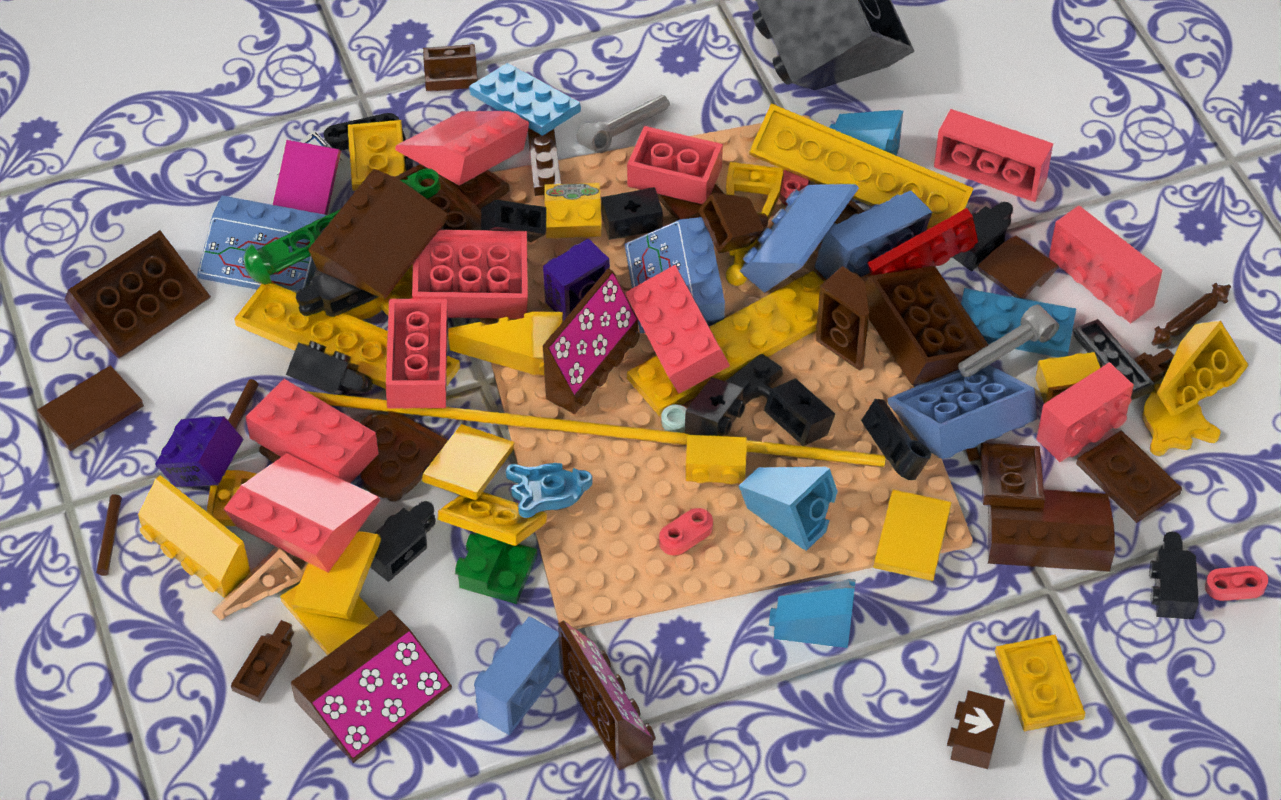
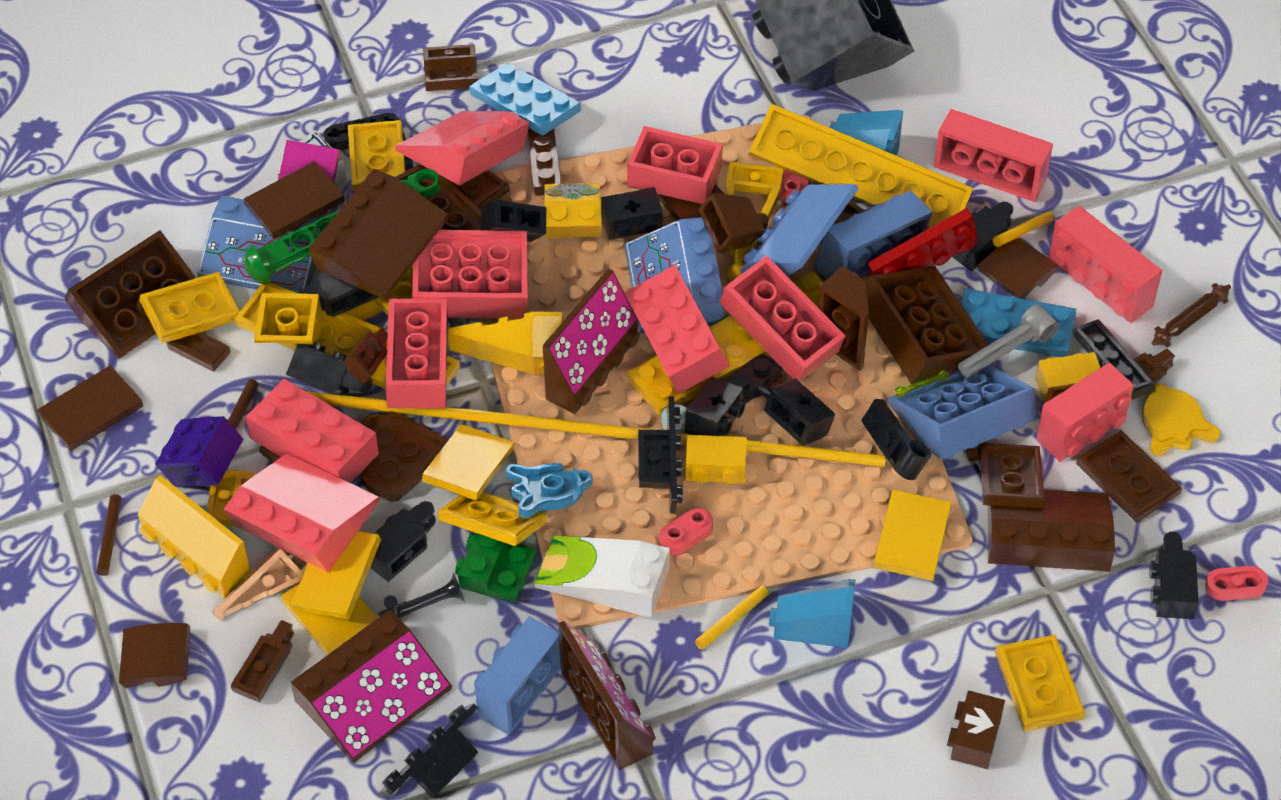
dark purple brick [543,239,610,320] -> none
light grey axle [576,95,670,153] -> none
dark azure slope [738,467,838,551] -> none
yellow wedge [1157,320,1249,416] -> none
none -> reddish brown slope [119,623,190,688]
none -> yellow tile [139,272,240,344]
none -> reddish brown tile [167,332,231,372]
none -> reddish brown tile [244,161,345,239]
none -> yellow slope [254,293,323,344]
none -> reddish brown hinge [343,327,388,384]
none -> black piece [378,572,465,619]
none -> black bracket [378,703,479,798]
none -> white slope [534,535,670,618]
none -> black bracket [638,396,683,514]
none -> yellow bar [695,585,769,650]
none -> coral brick [720,255,846,382]
none -> clear neon green hinge [895,370,949,397]
none -> yellow bar [993,211,1055,247]

